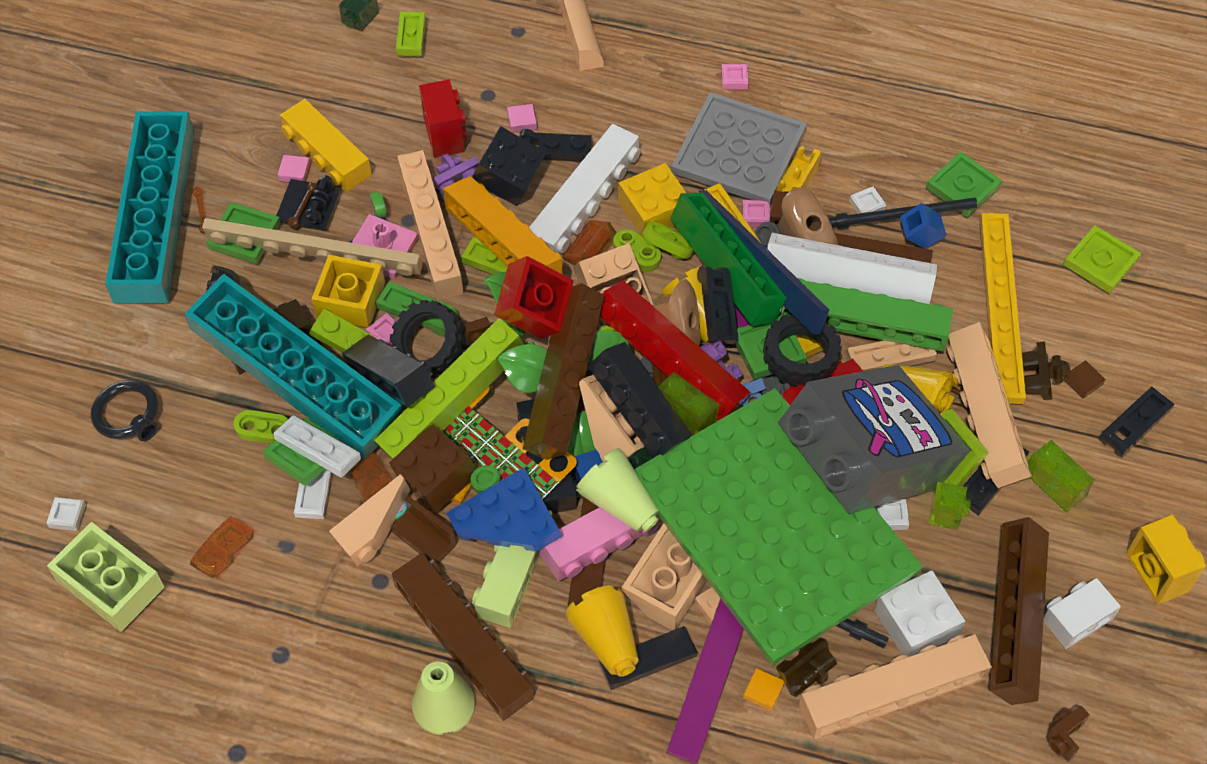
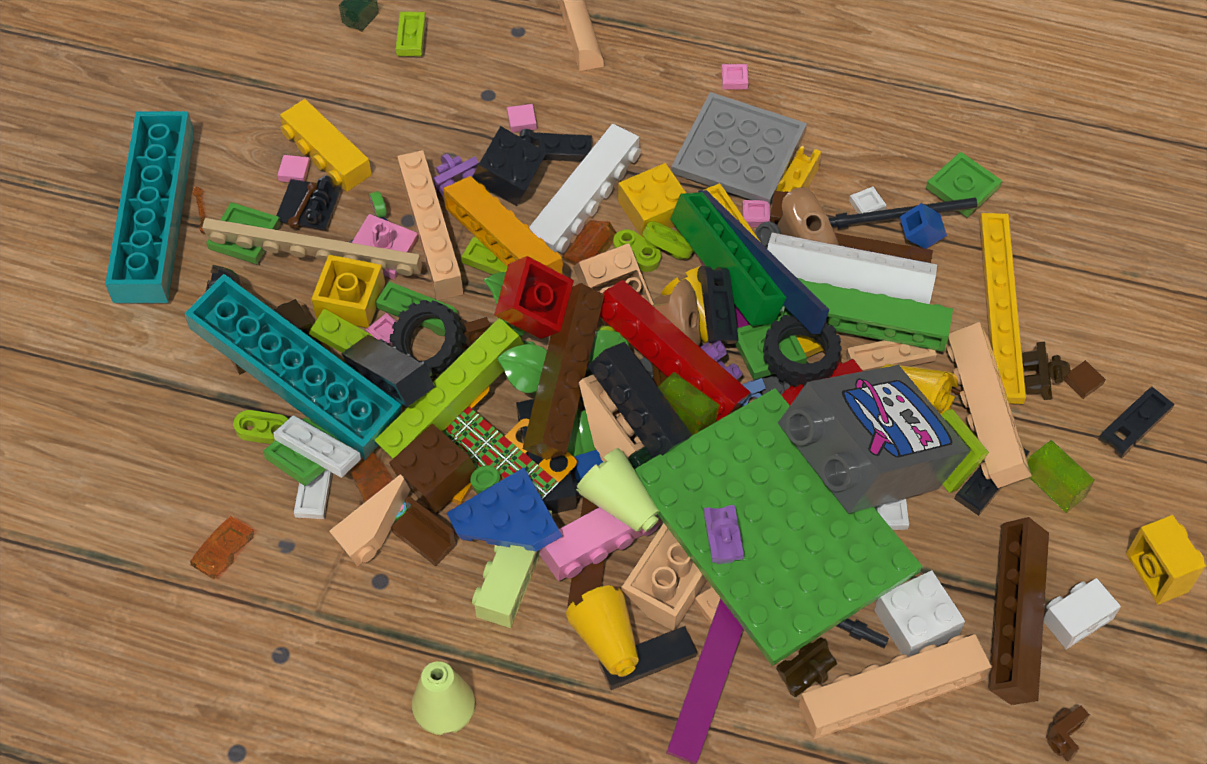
white tile [46,497,86,531] -> none
yellowish green brick [47,522,165,632] -> none
black piece [90,380,159,441] -> none
reddish brown brick [392,553,534,721] -> none
red brick [419,79,468,158] -> none
light orange tile [743,668,784,712] -> none
clear neon green brick [928,482,971,530] -> none
lime plate [1063,225,1141,294] -> none
none -> medium lavender hips [703,505,744,564]

